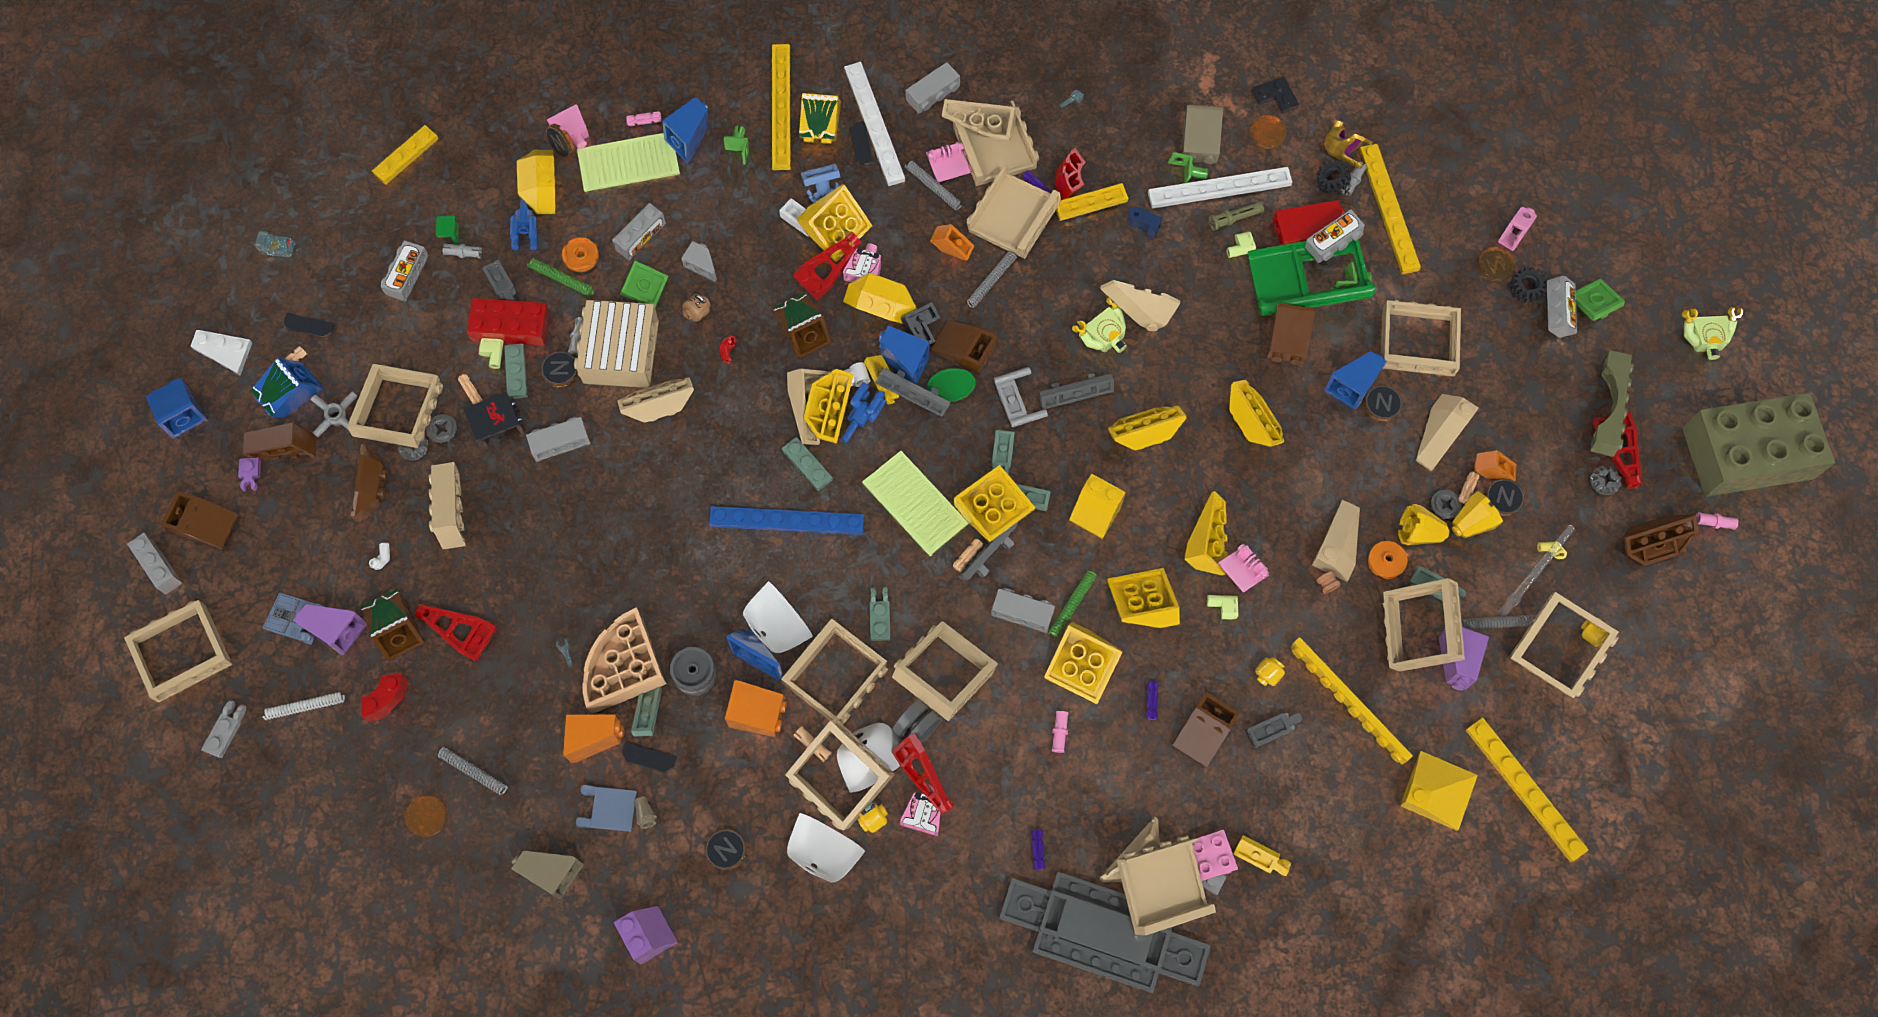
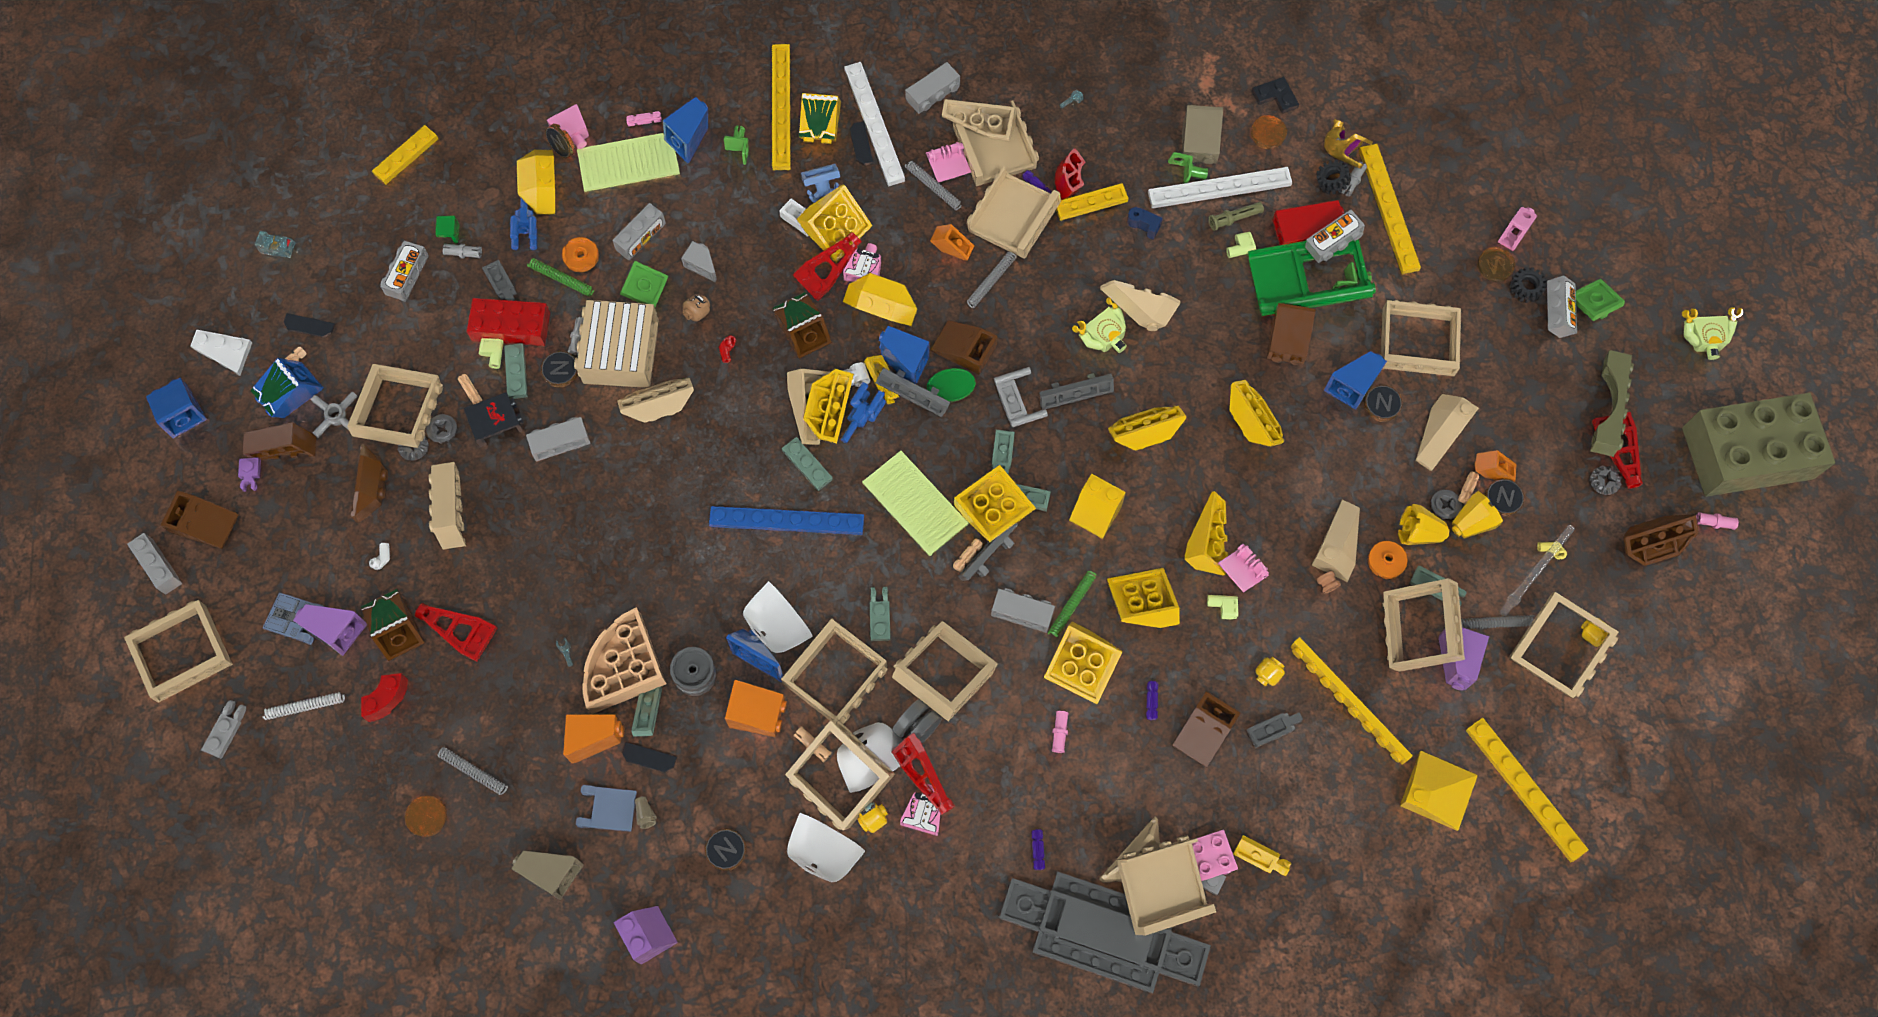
black plate [901,302,940,345] -> none

